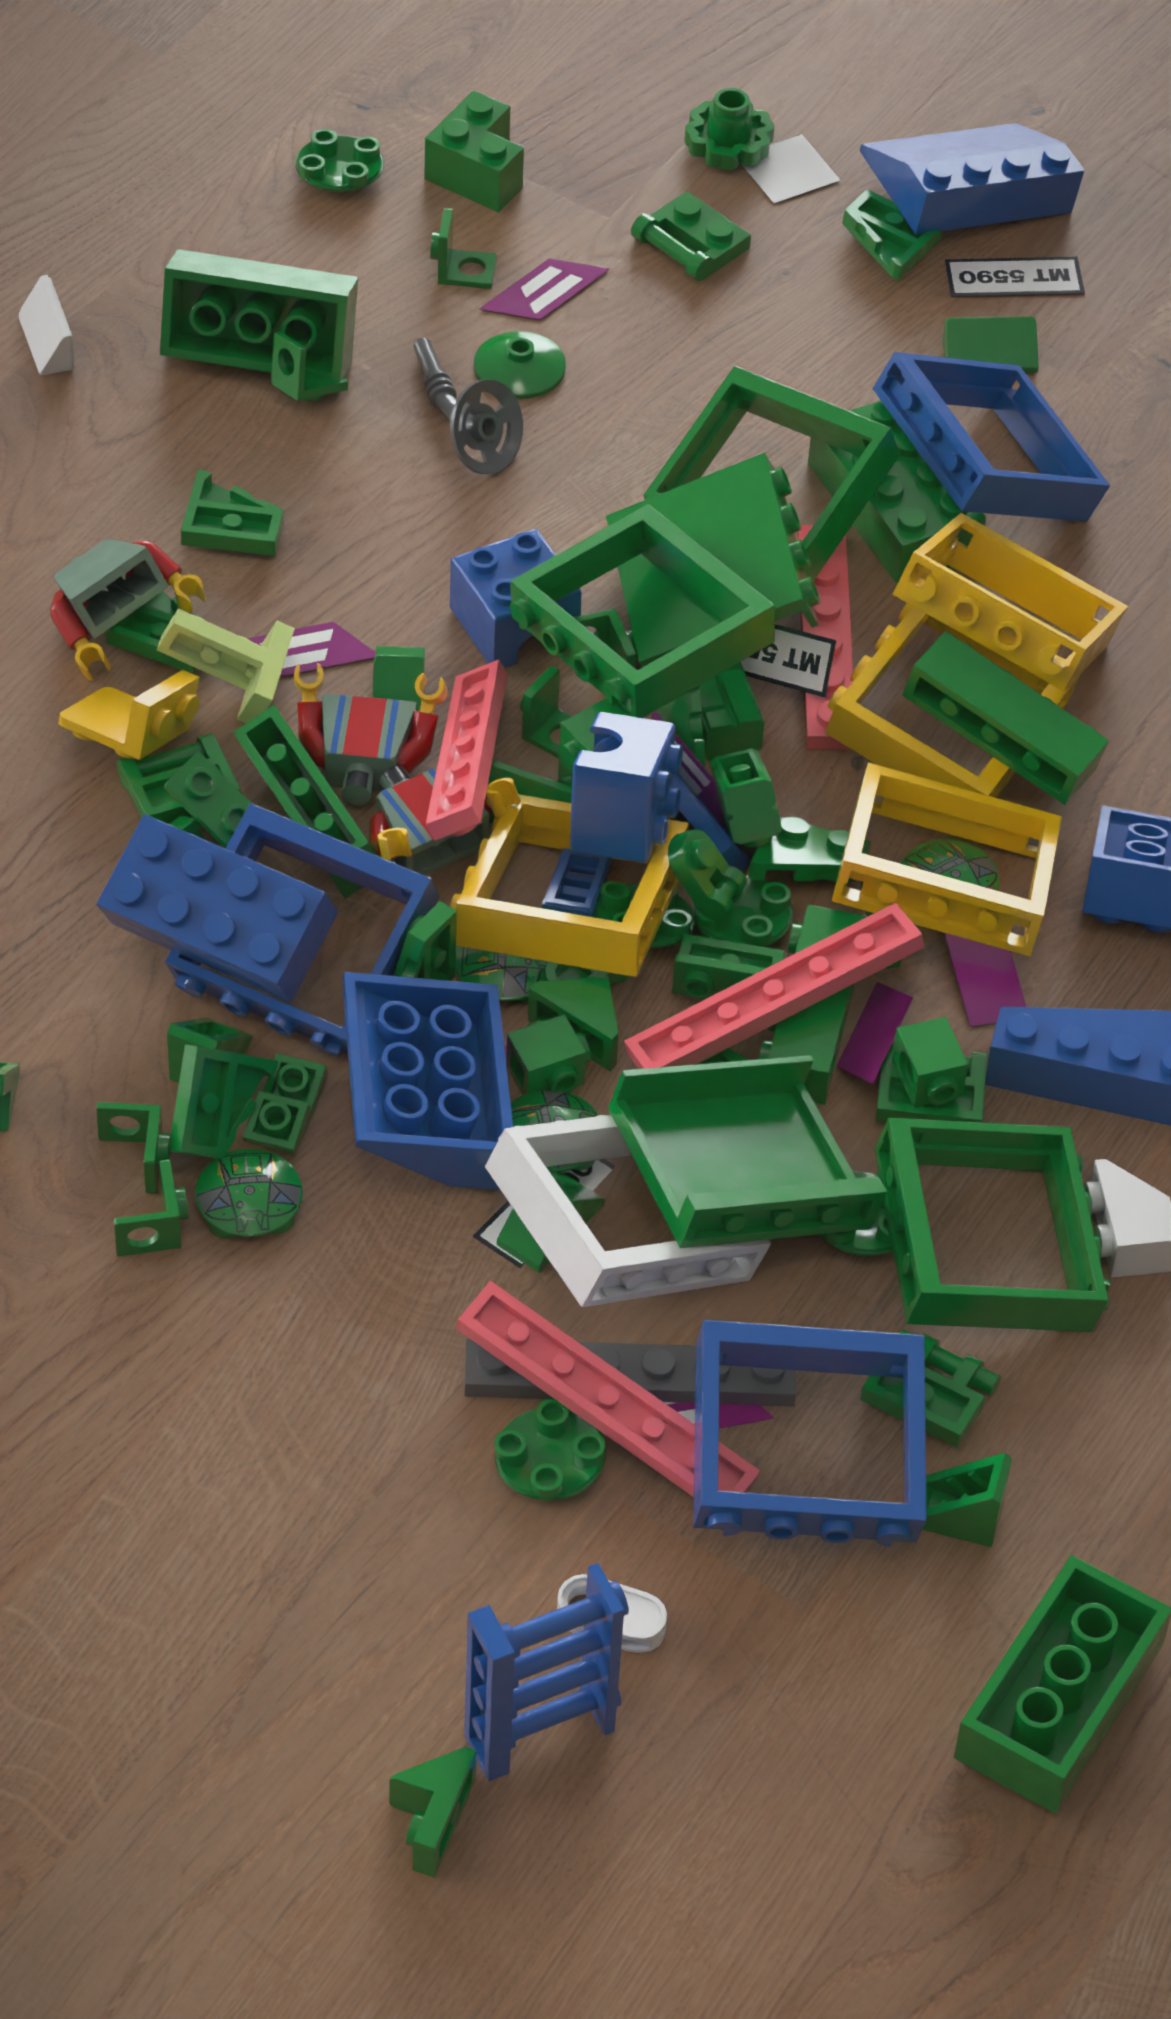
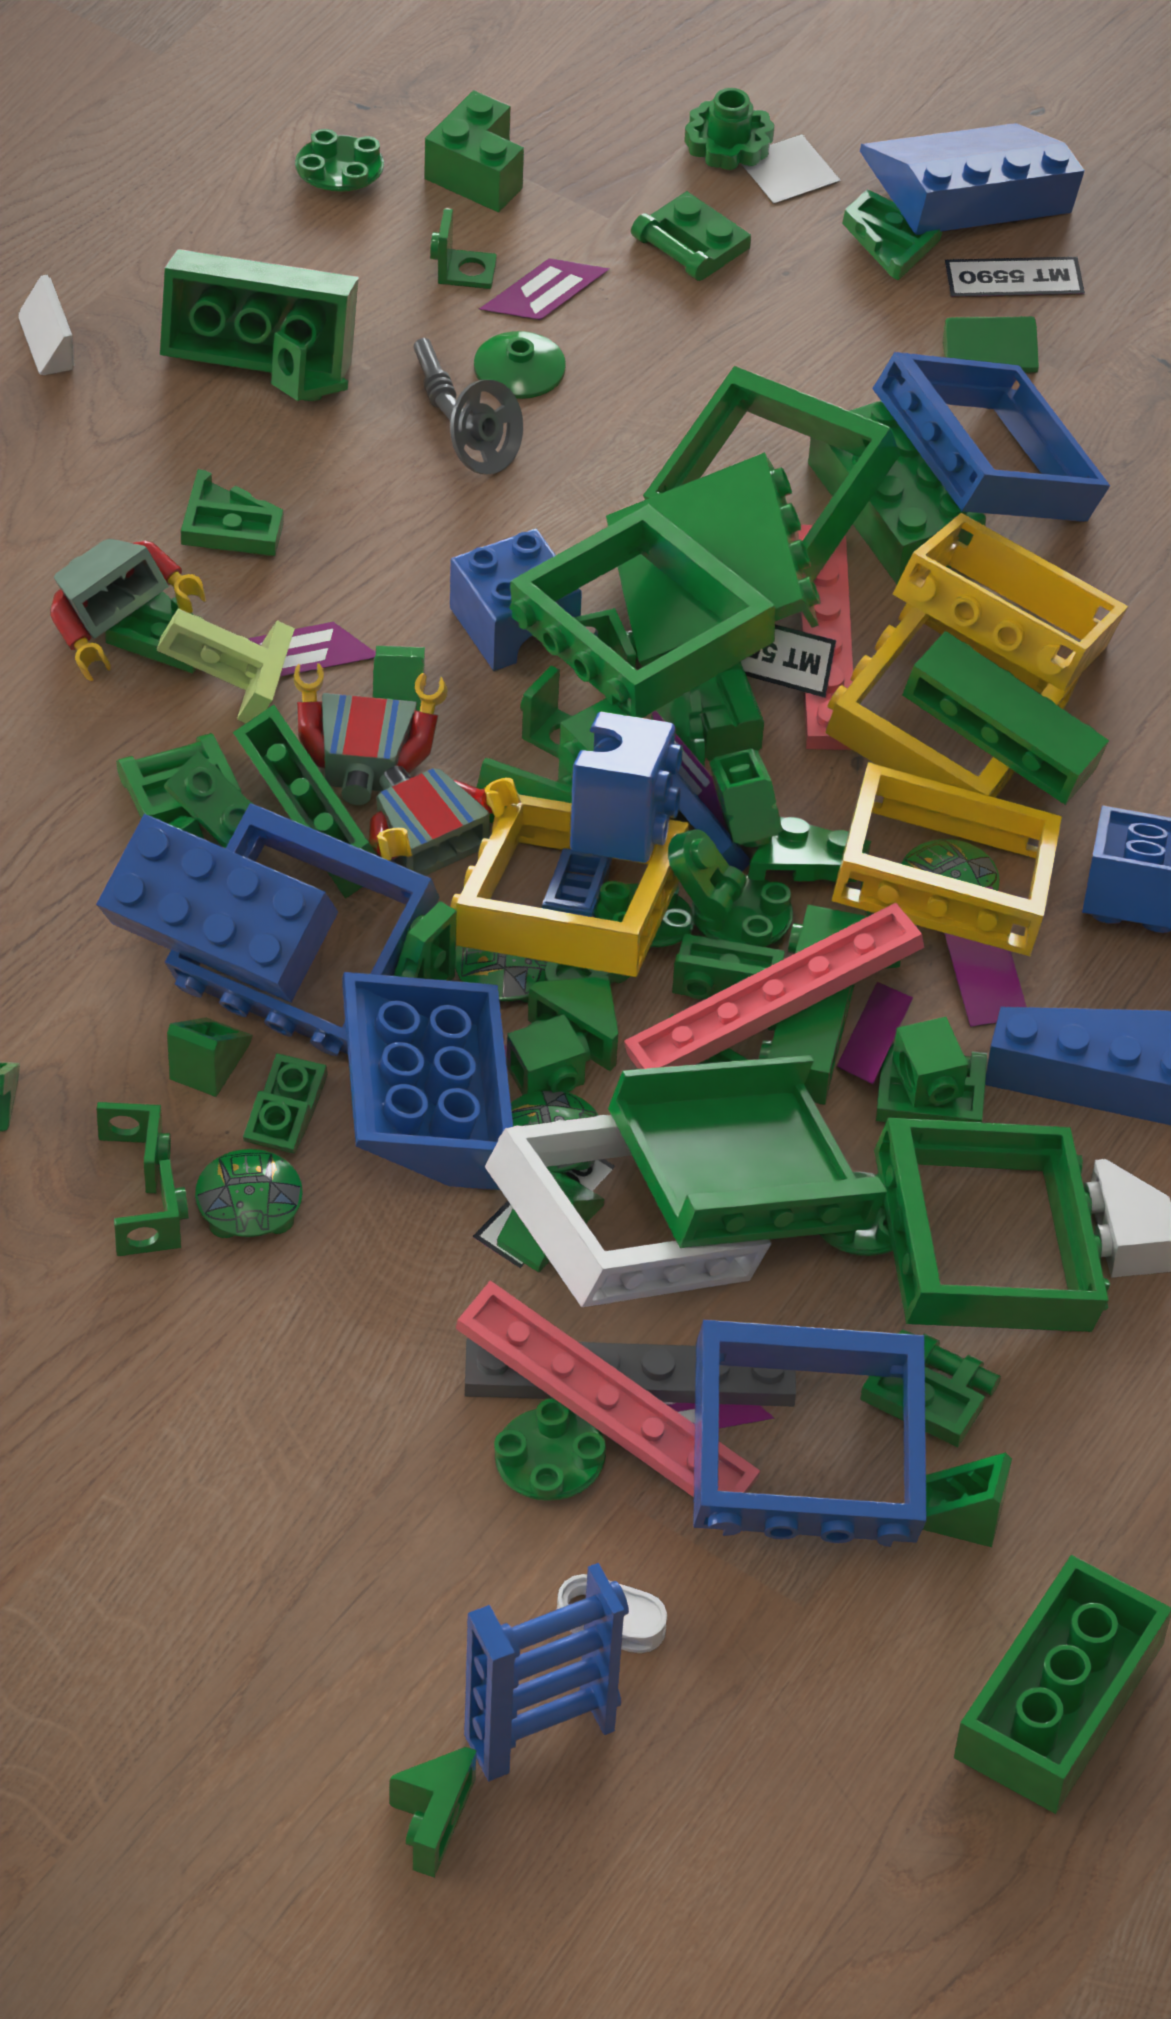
yellow bracket [58,670,200,760] -> none
green wing [168,1045,278,1159] -> none
coral plate [426,659,508,841] -> none

